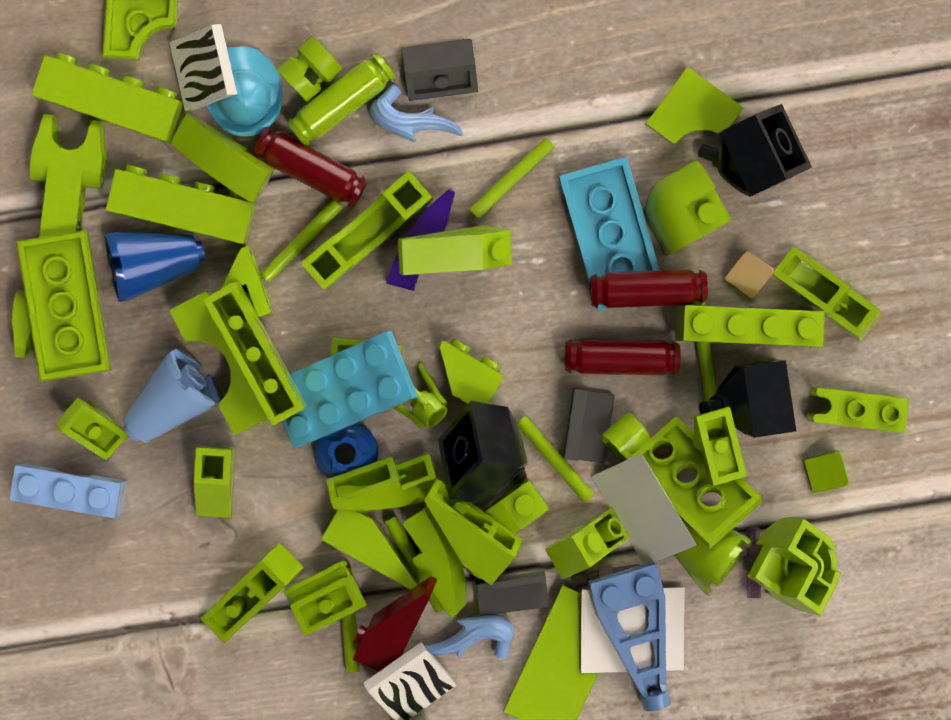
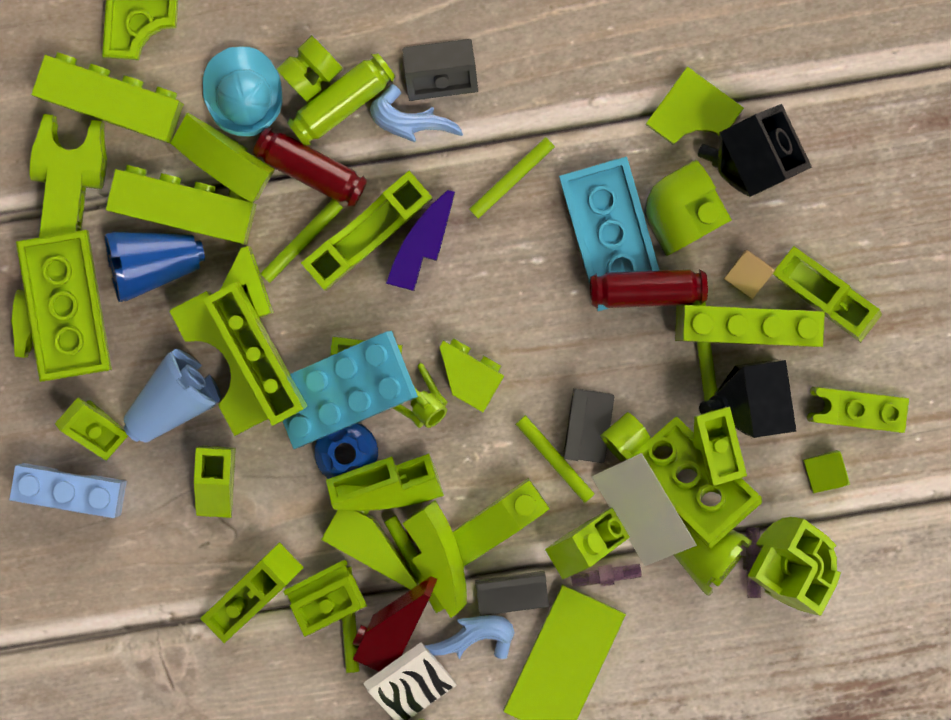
white tile [169,24,237,111] -> none
lime slope [398,225,512,275] -> none
lime slope [424,478,523,586] -> none
black piece [438,401,528,504] -> none
dark red axle [564,339,681,376] -> none
white sticker [581,587,685,673] -> none
medium blue plate [587,561,671,711] -> none

